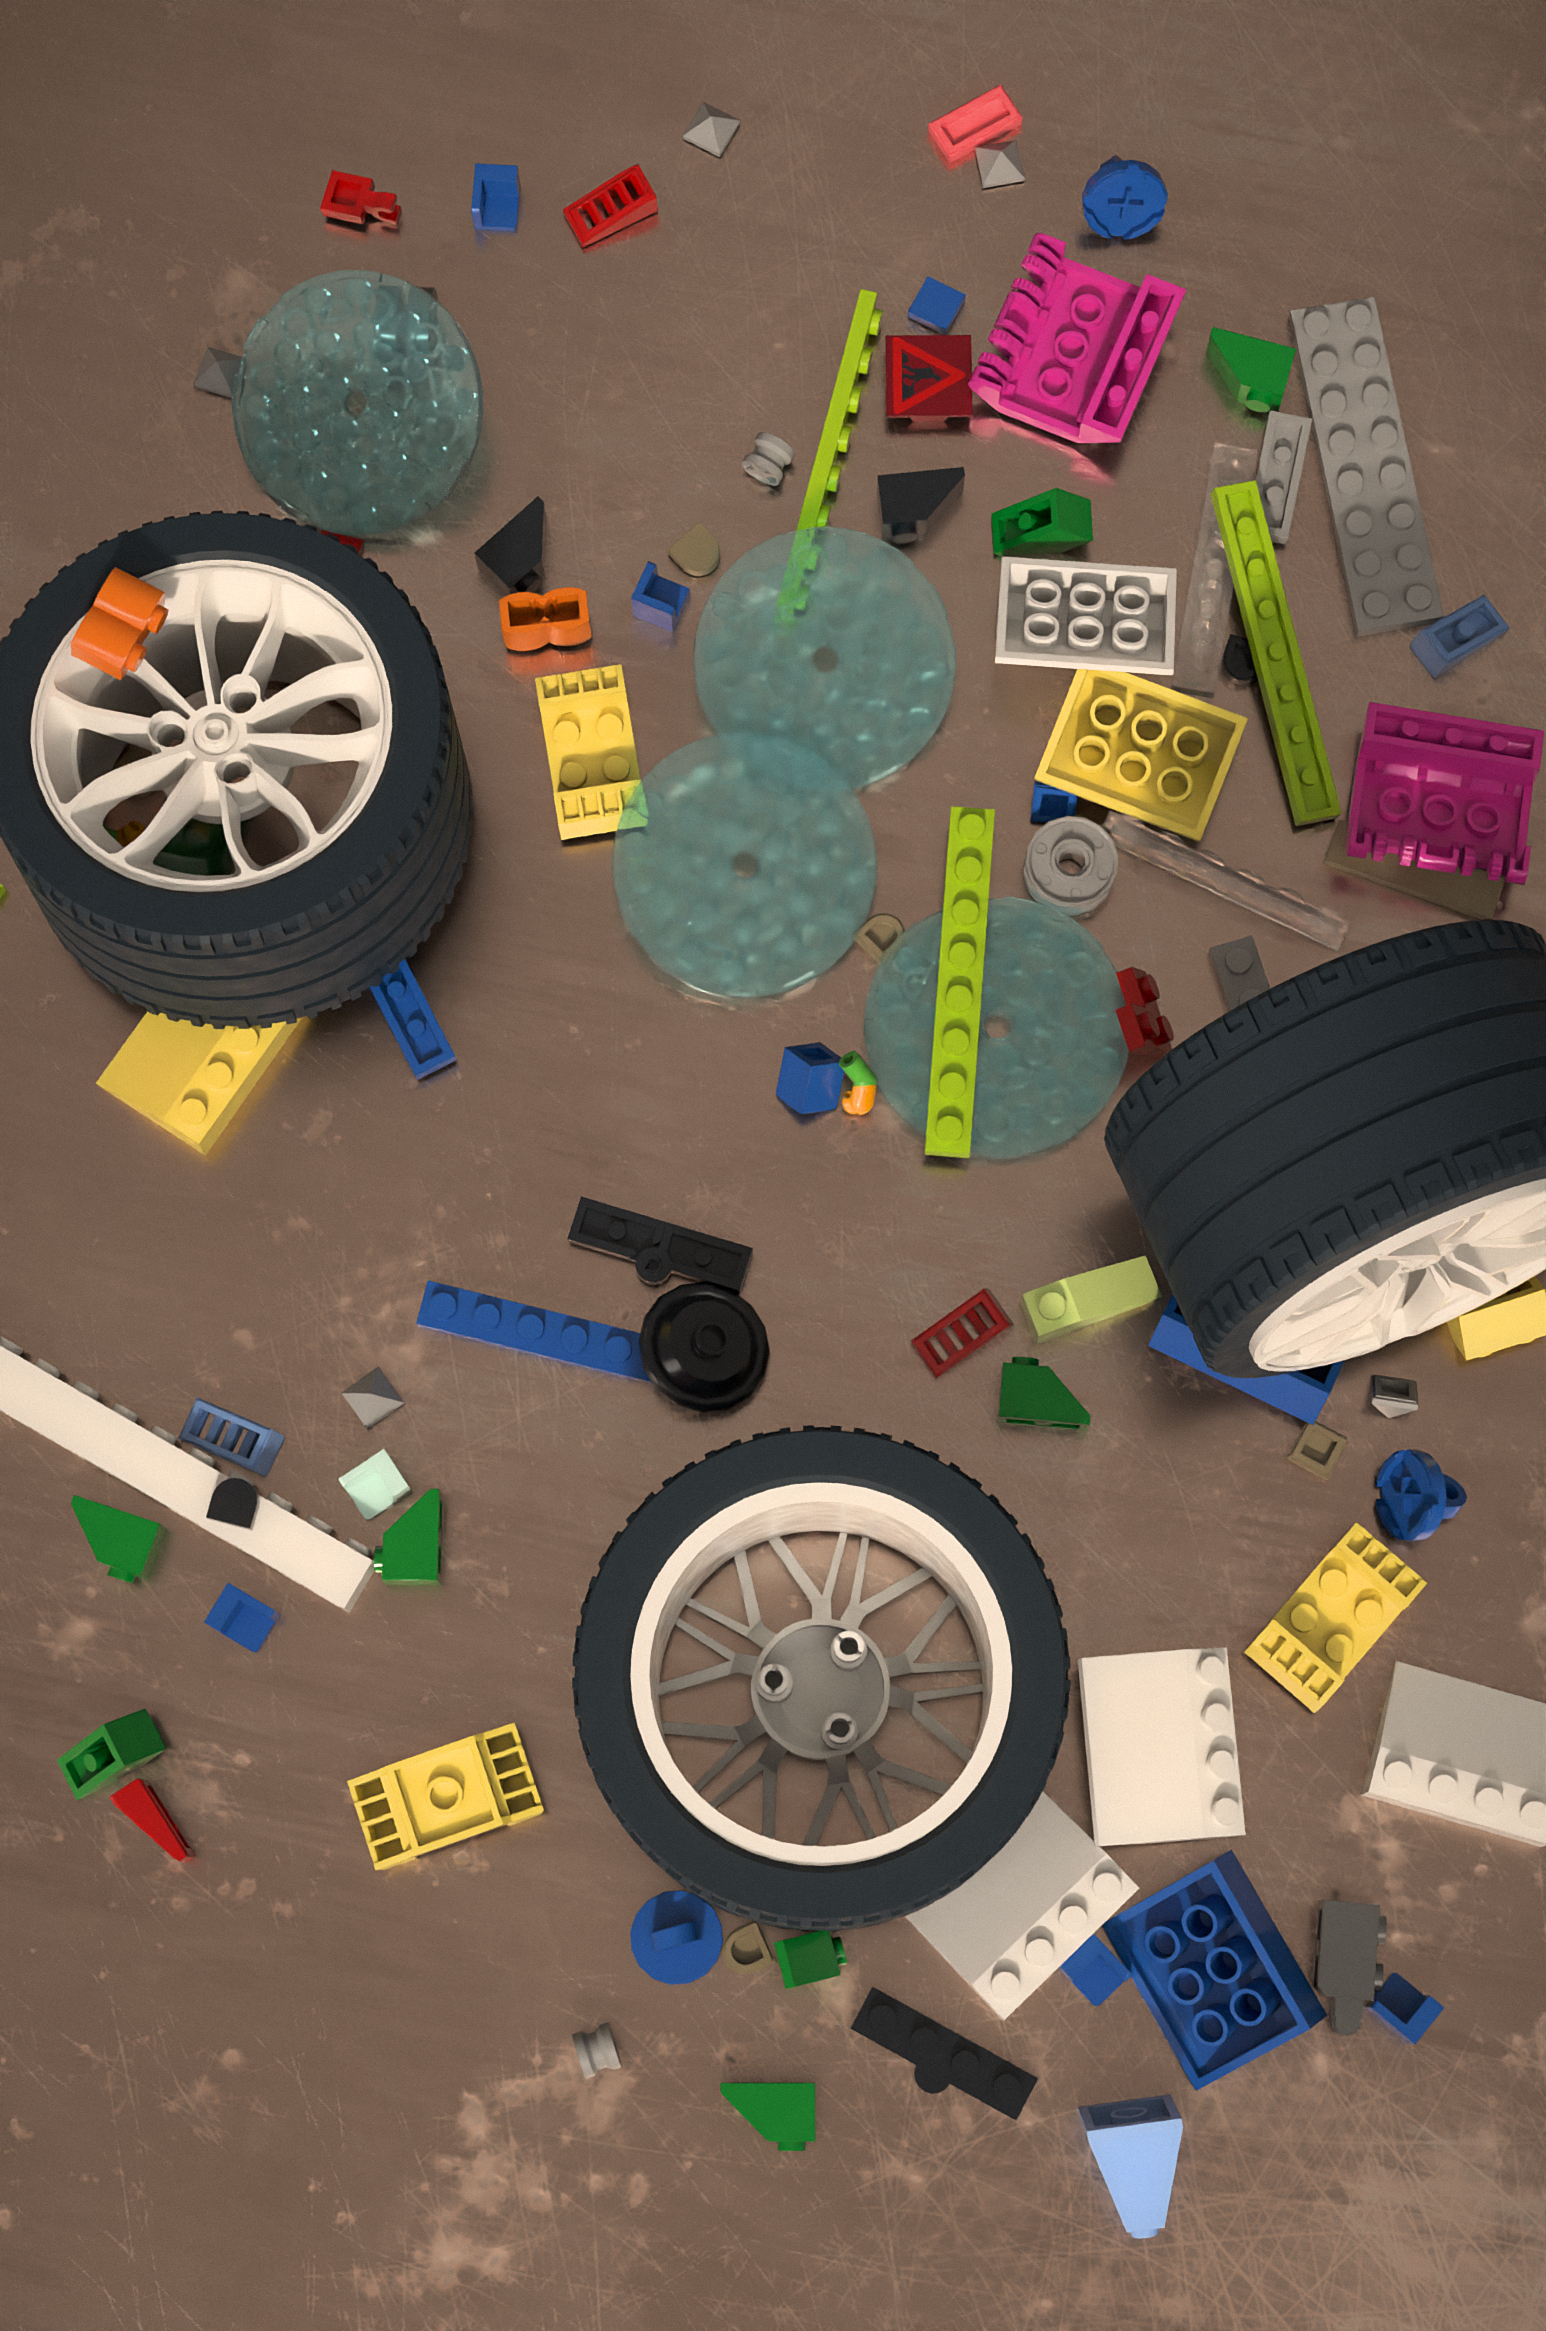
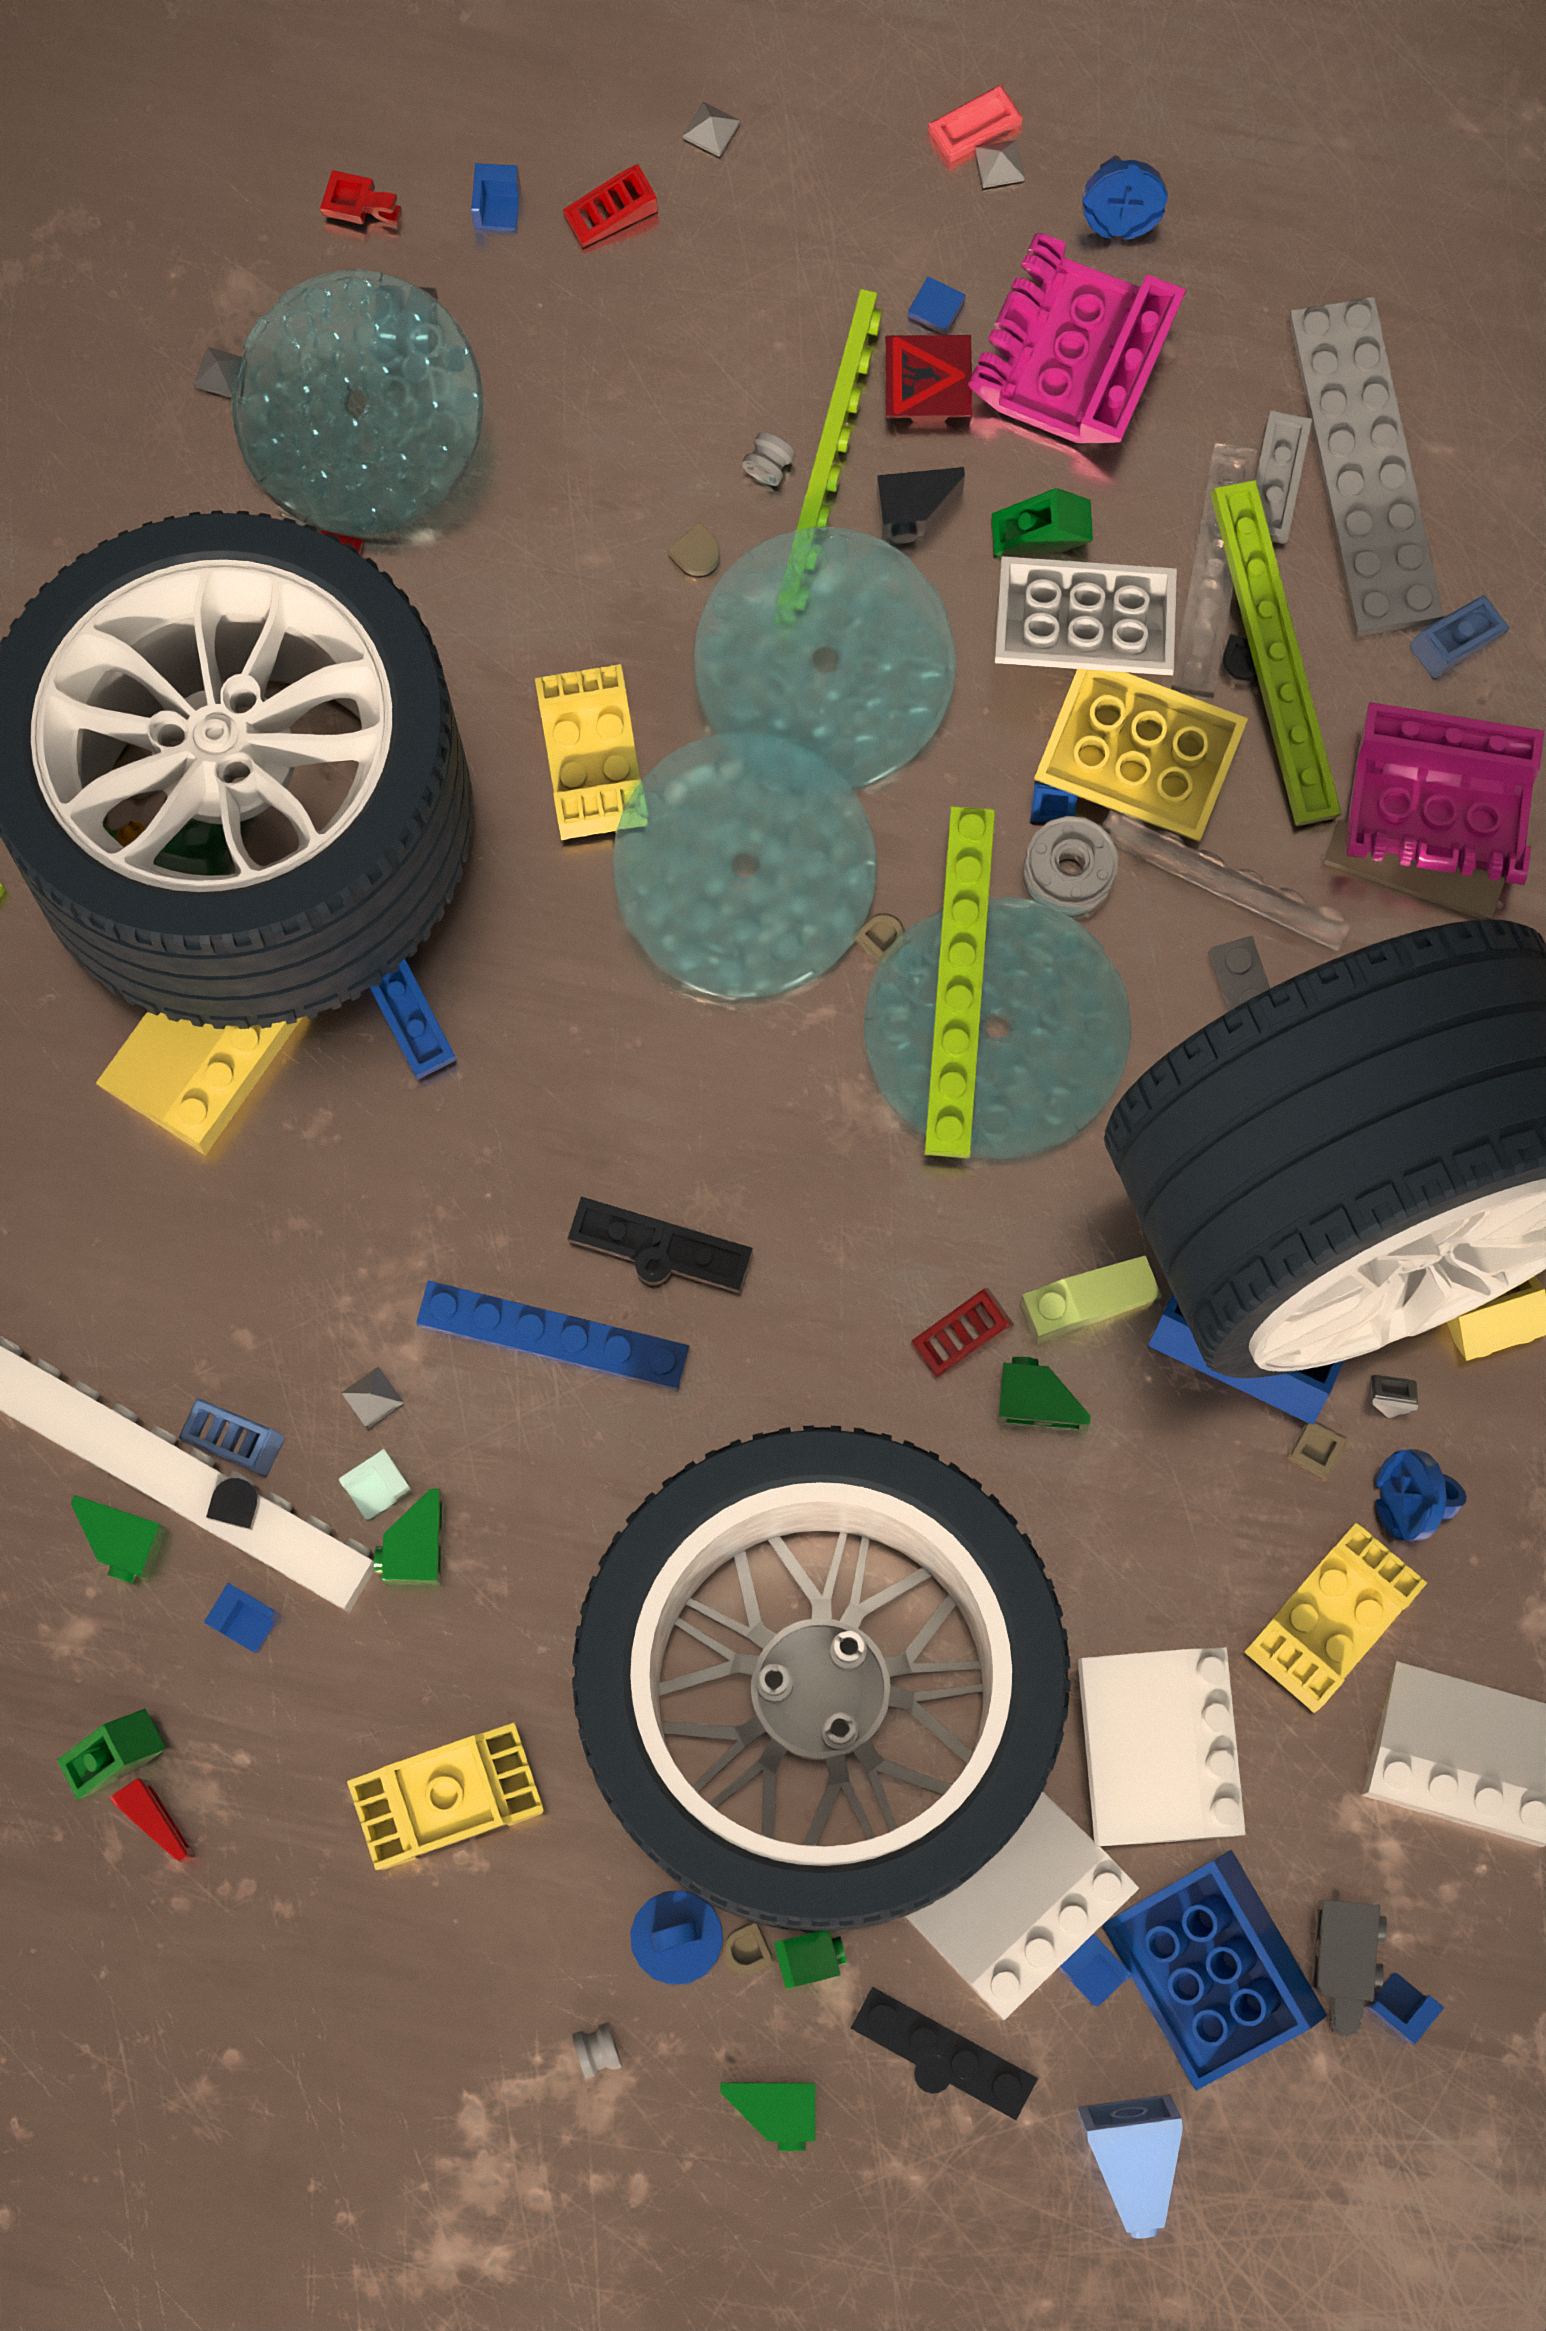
orange brick [71,567,169,680] -> none
black slope [474,496,547,596] -> none
orange brick [499,587,592,651] -> none
blue panel [631,561,690,632] -> none
black piece [638,1282,770,1413] -> none
blue panel [776,1042,844,1114] -> none
arm [839,1051,878,1115] -> none
red plate [1115,967,1174,1060] -> none
green slope [1206,327,1296,412] -> none

